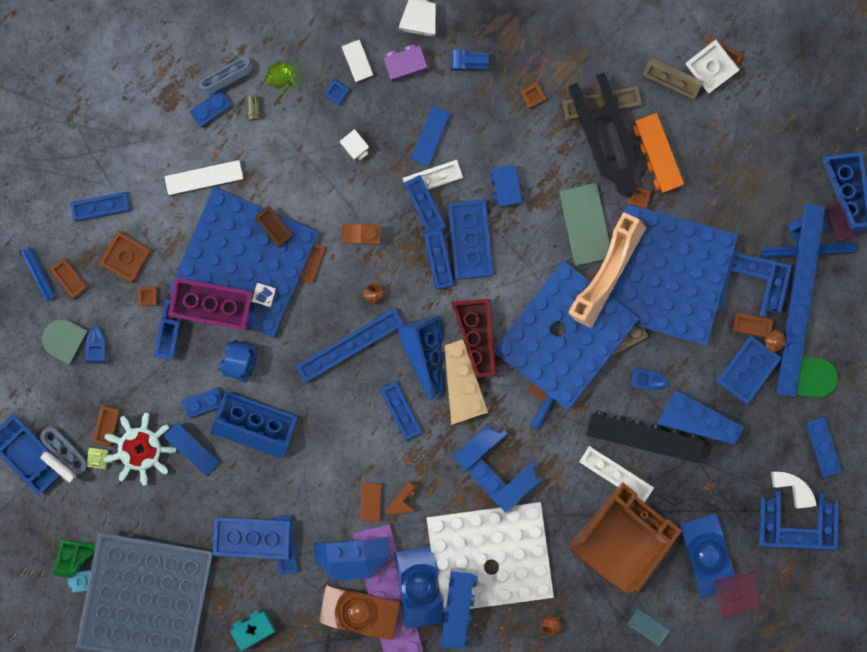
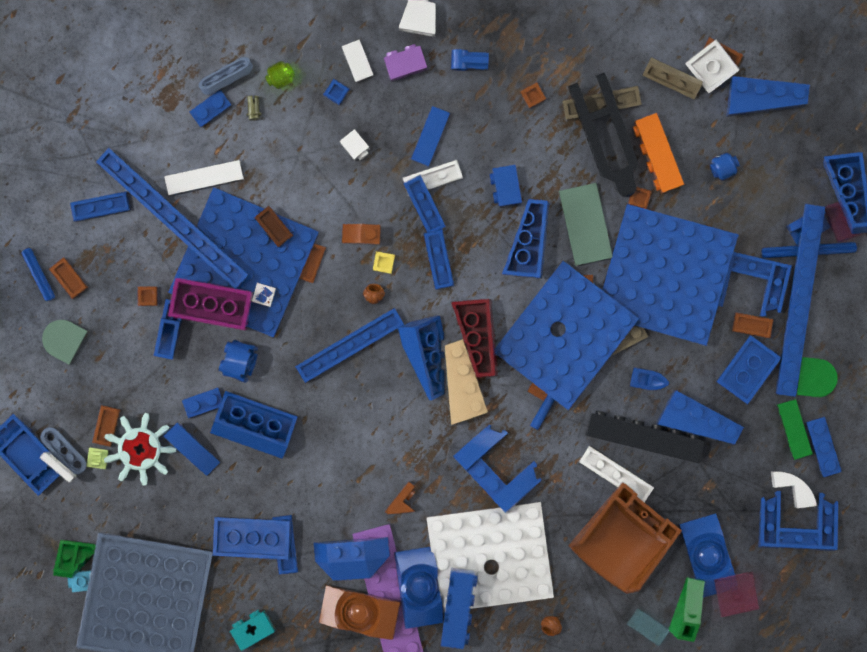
blue plate [85,325,105,364] -> none
dark orange tile [99,231,152,283] -> none
dark orange tile [360,482,381,522] -> none
blue tile [380,381,422,441] -> none
blue tile [448,200,493,280] -> none
light nougat arch [568,213,646,328] -> none
dark orange piece [765,330,785,352] -> none
none -> blue plate [96,148,249,289]
none -> light yellow tile [373,251,395,274]
none -> blue wedge [502,199,550,279]
none -> green slope [669,577,705,642]
none -> blue head [710,152,740,181]
none -> blue wedge [726,76,810,117]
none -> green tile [777,399,812,460]

